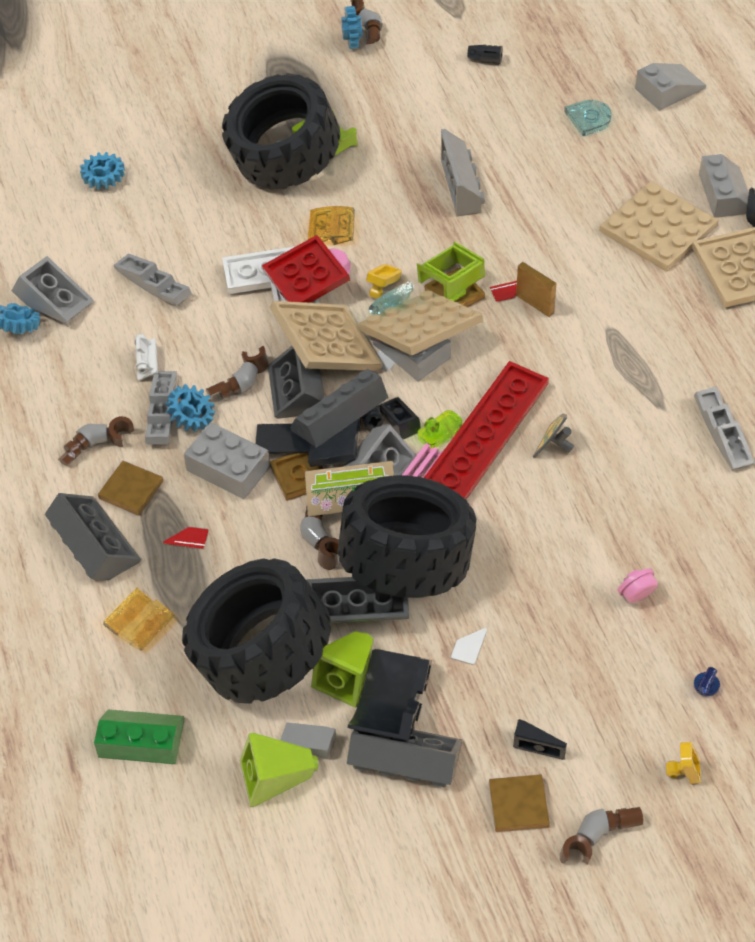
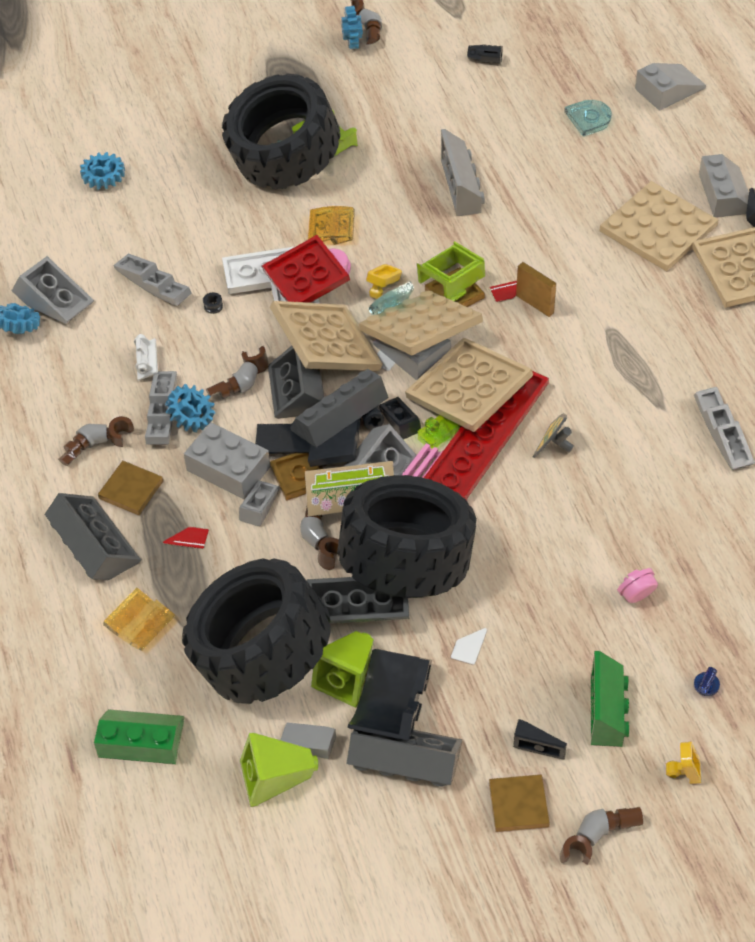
none -> black bush [203,292,223,314]
none -> light grey slope [239,480,280,526]
none -> tan plate [405,337,533,432]
none -> green slope [591,651,629,747]

